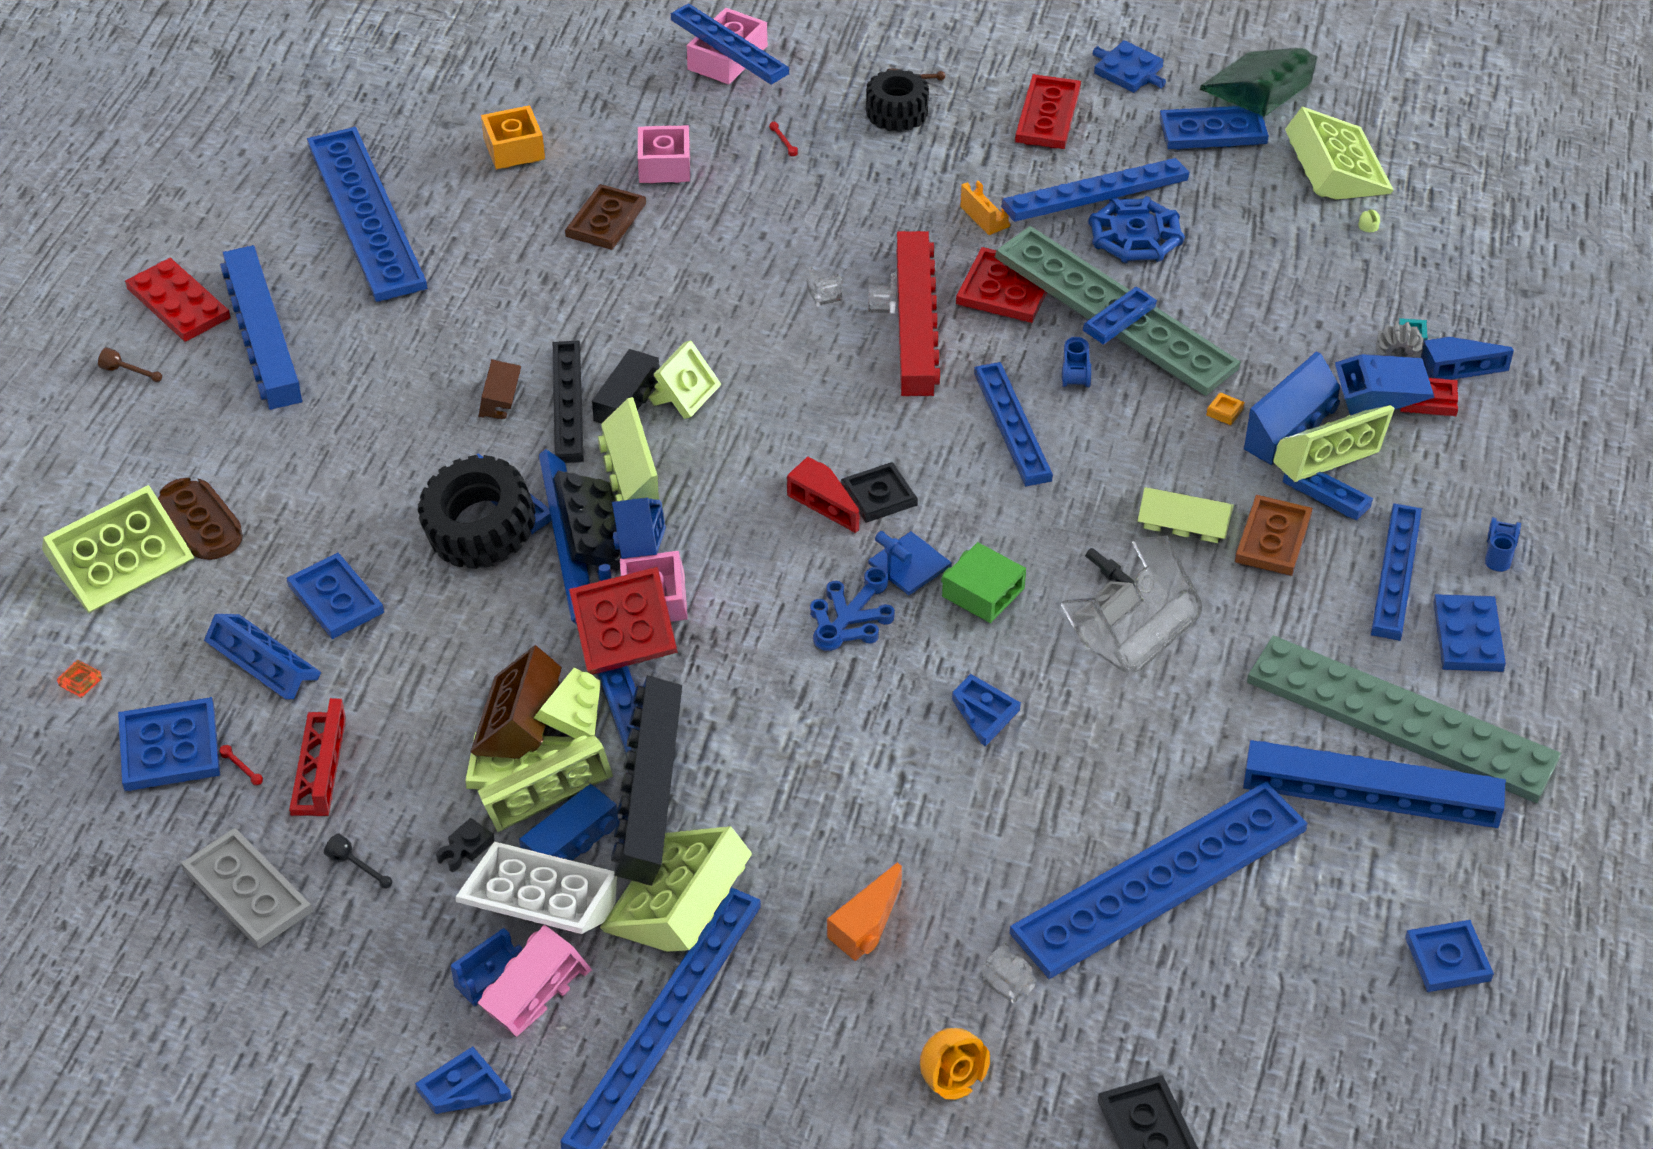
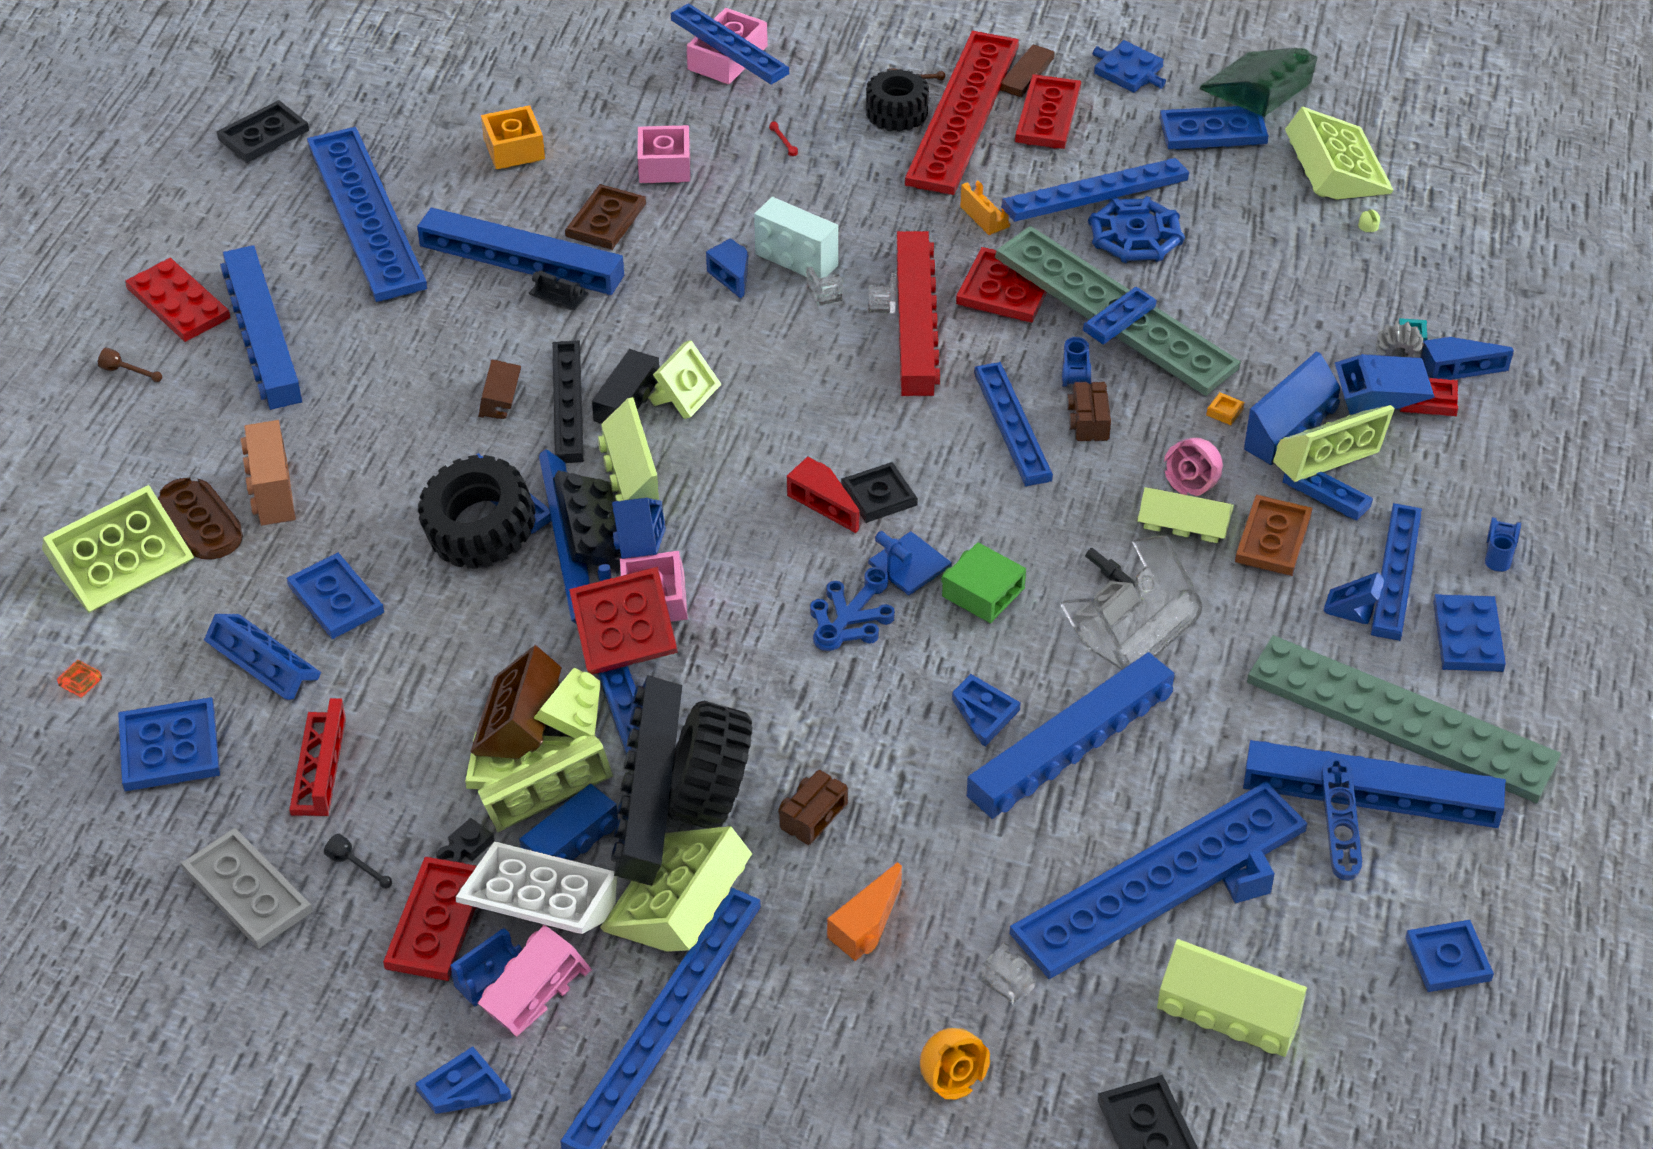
red hinge [219,745,263,786] -> none
none -> black plate [216,100,309,163]
none -> nougat brick [240,420,296,526]
none -> red plate [383,857,477,981]
none -> blue brick [417,207,625,295]
none -> black hinge [529,270,589,310]
none -> black tyre [667,700,753,829]
none -> blue slope [706,238,749,298]
none -> light aqua brick [754,197,838,283]
none -> reddish brown brick [778,770,848,845]
none -> red plate [905,31,1019,195]
none -> blue brick [966,652,1175,819]
none -> reddish brown tile [1000,44,1055,97]
none -> reddish brown brick [1067,382,1111,441]
none -> yellowish green slope [1157,939,1307,1057]
none -> bright pink cylinder [1164,437,1223,496]
none -> blue panel [1223,849,1275,904]
none -> blue beam [1321,756,1362,881]
none -> blue slope [1323,572,1384,624]

